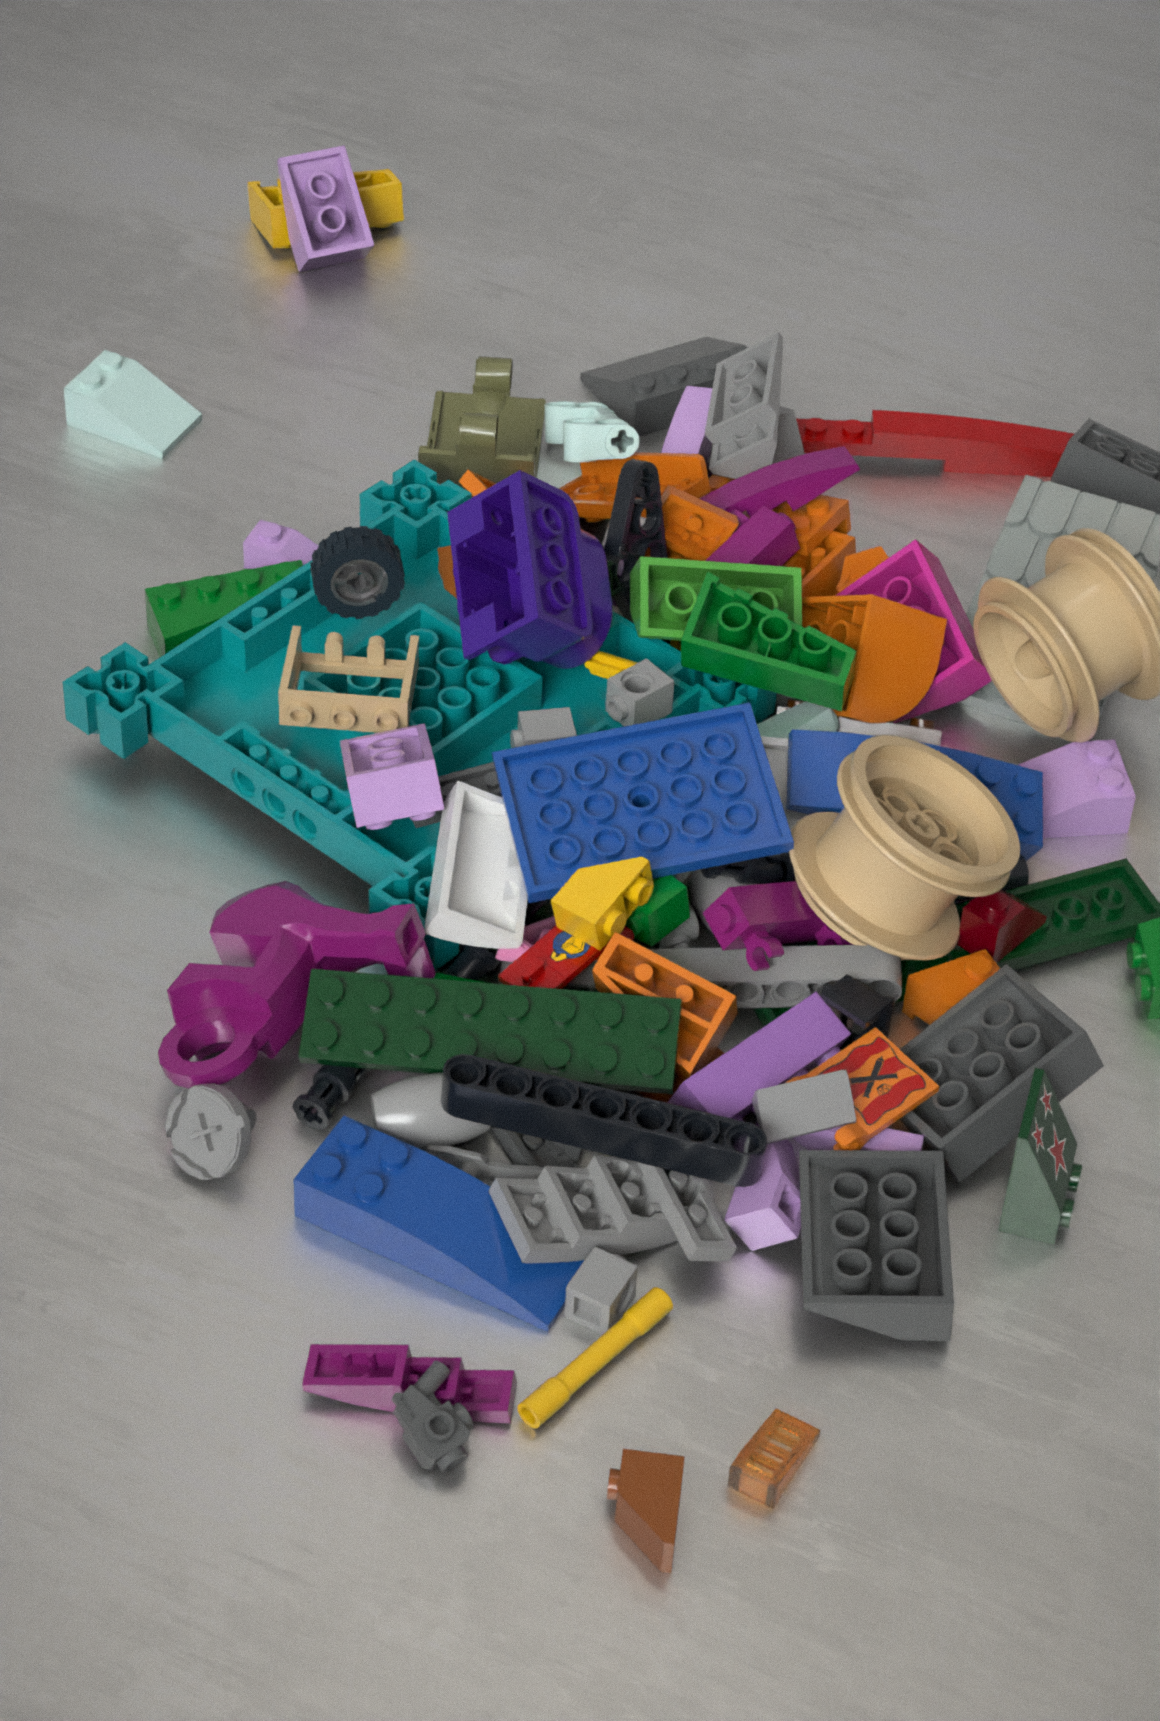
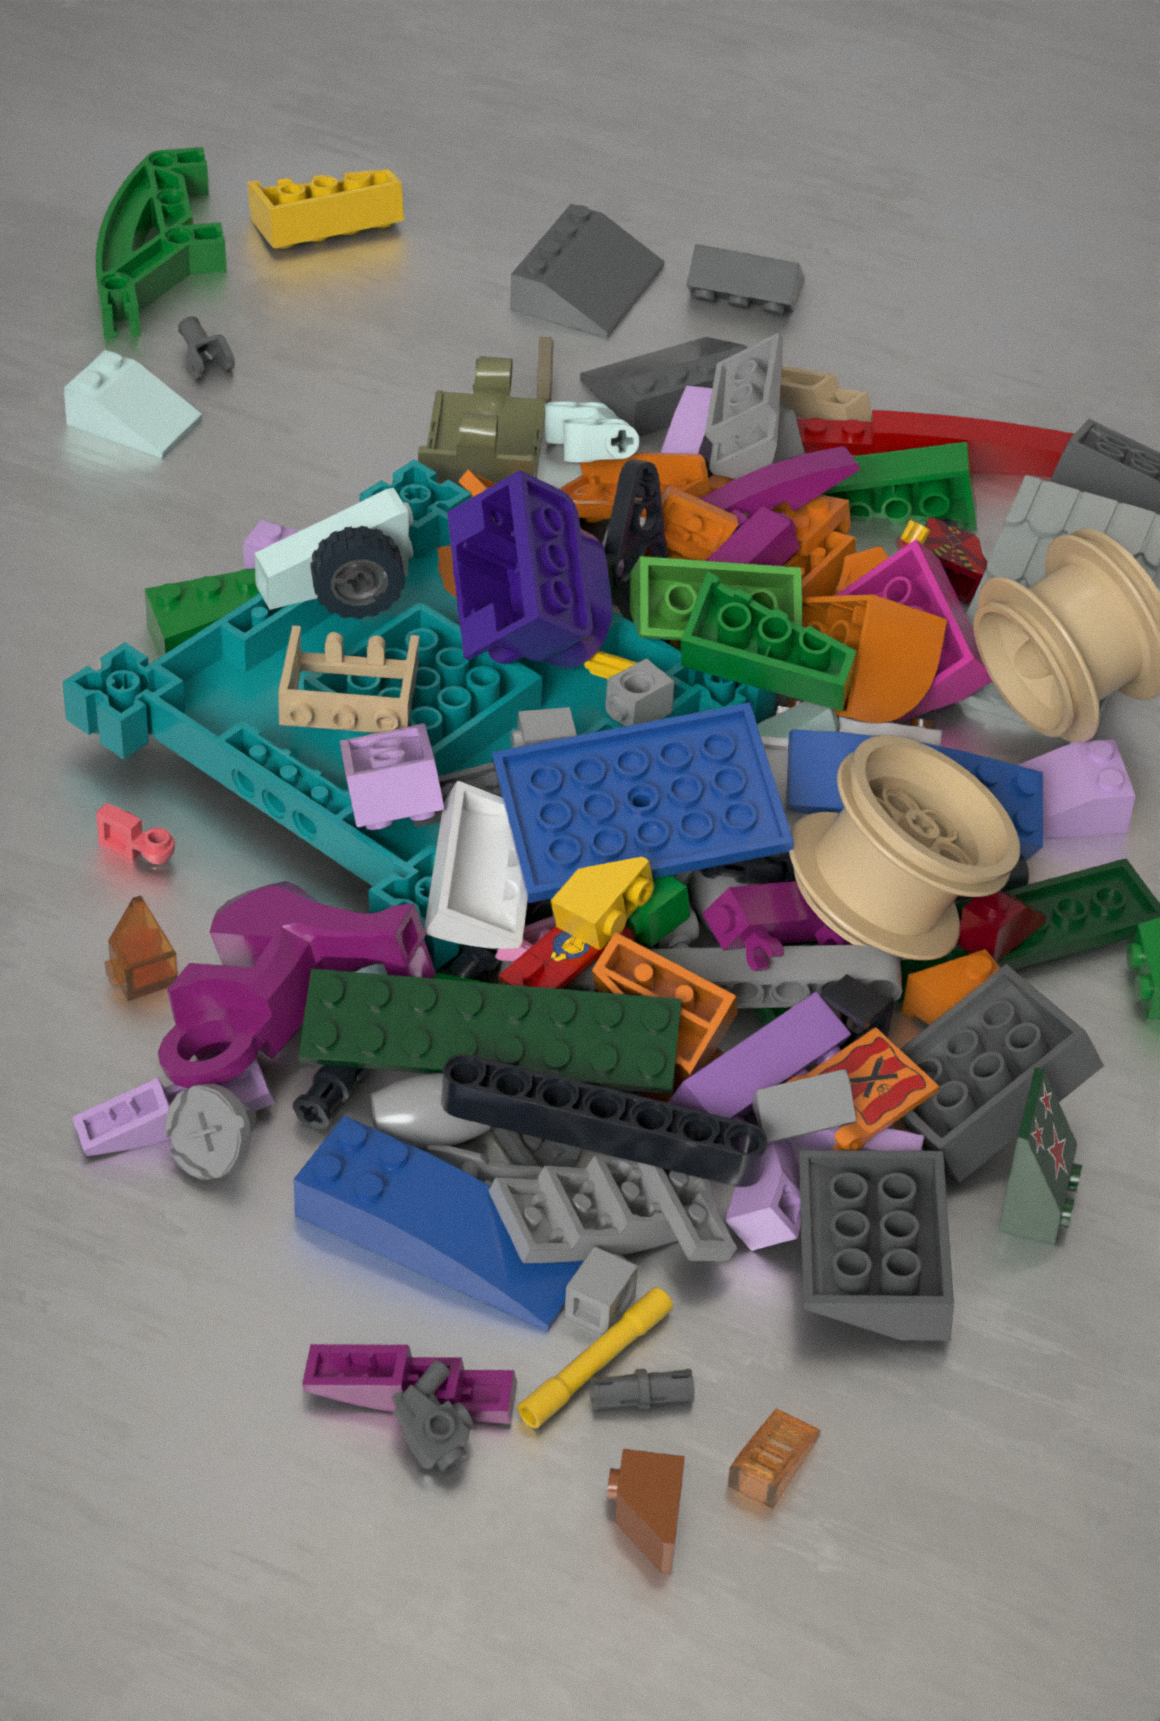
lavender slope [277,145,375,272] -> none
none -> lavender slope [72,1059,275,1156]
none -> green piece [96,147,227,339]
none -> coral plate [96,803,175,864]
none -> clear orange slope [104,895,178,1001]
none -> dark grey piece [178,316,235,379]
none -> light aqua slope [255,488,413,610]
none -> dark grey slope [510,204,664,339]
none -> dark tan tile [537,337,554,403]
none -> dark grey pin [590,1369,695,1410]
none -> dark grey slope [686,244,805,315]
none -> tan slope [780,366,872,422]
none -> green wedge [821,442,977,530]
none -> torso [896,518,988,605]

